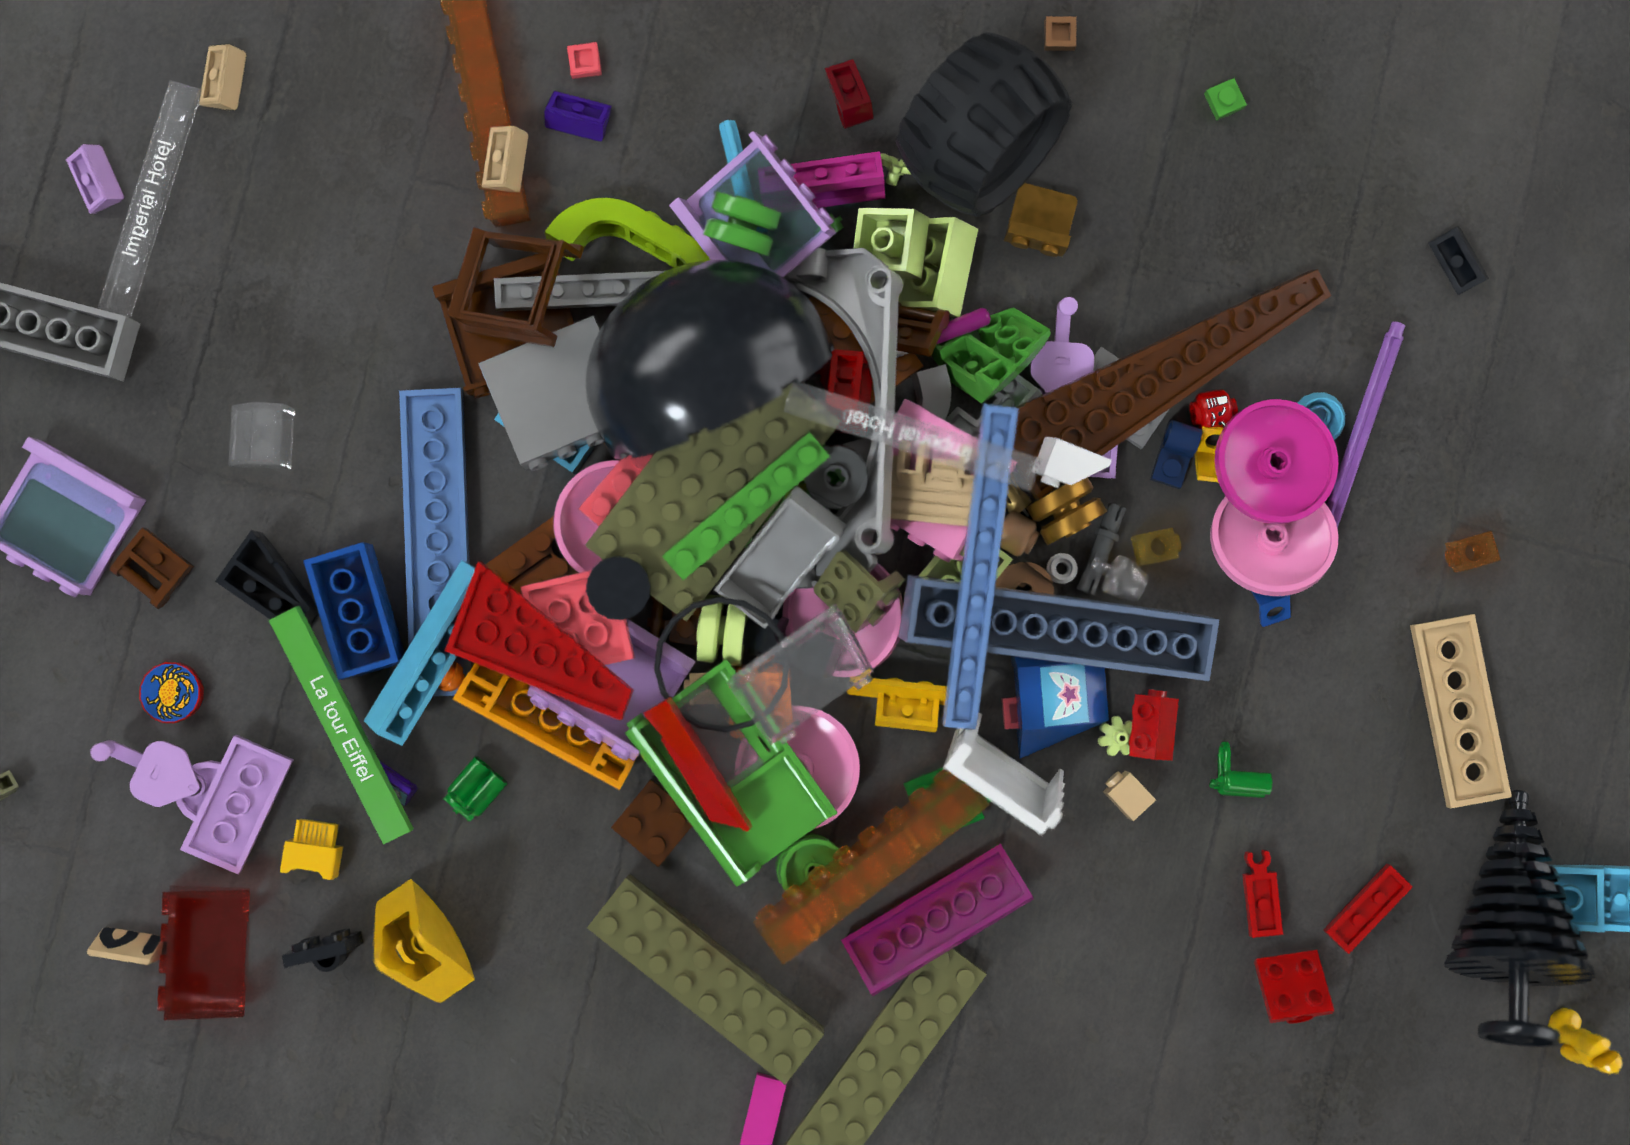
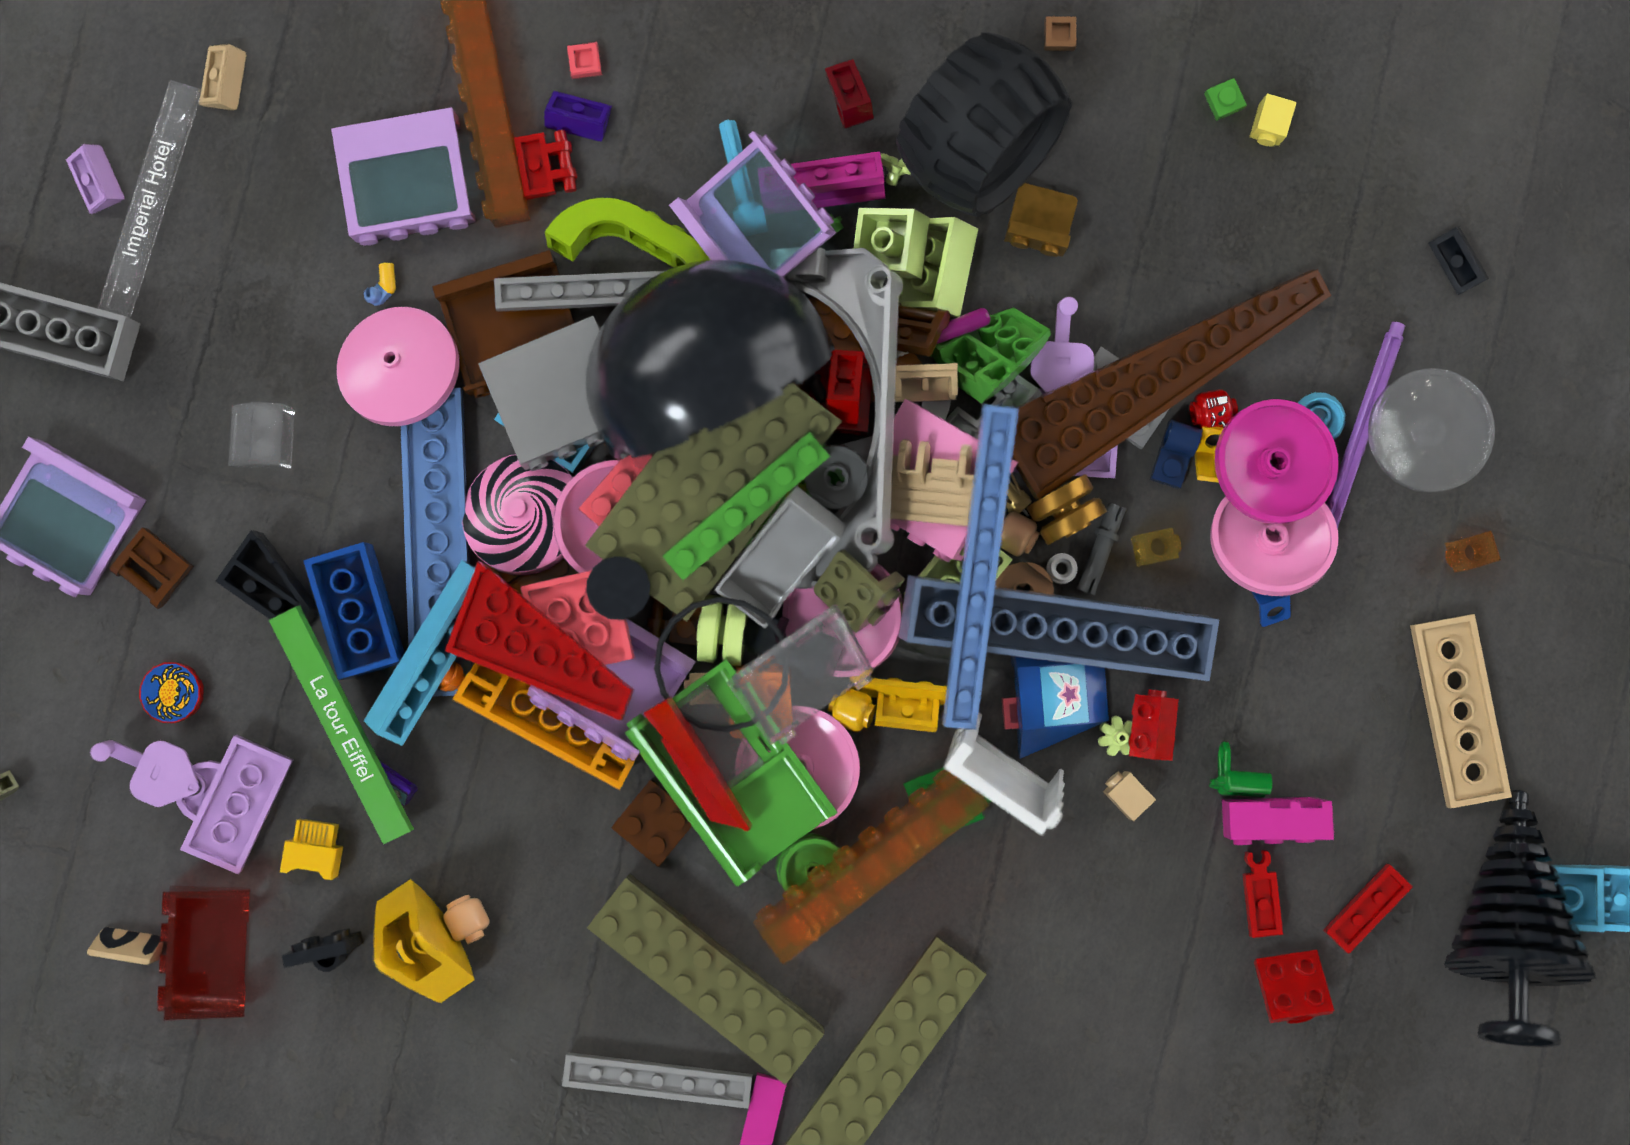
green piece [443,756,508,822] -> none
reddish brown piece [447,227,584,347] -> none
tan slope [482,126,528,192] -> none
bright green wheel [703,192,782,256] -> none
clear tile [784,382,1041,491] -> none
magenta plate [841,844,1034,996] -> none
white slope [1032,437,1112,488] -> none
clear piece [1091,555,1149,602] -> none
yellow piece [1548,1008,1622,1074] -> none
none -> panel [331,107,476,245]
none -> bright pink dish [337,307,460,426]
none -> arm [364,263,396,306]
none -> light nougat head [443,895,490,944]
none -> dish [462,454,573,575]
none -> red plate [514,130,577,200]
none -> light grey plate [562,1052,753,1109]
none -> yellow head [828,688,876,732]
none -> tan hinge [895,363,958,402]
none -> dark pink wedge [1222,796,1334,845]
none -> light yellow brick [1250,93,1297,147]
none -> clear dish [1368,368,1495,493]

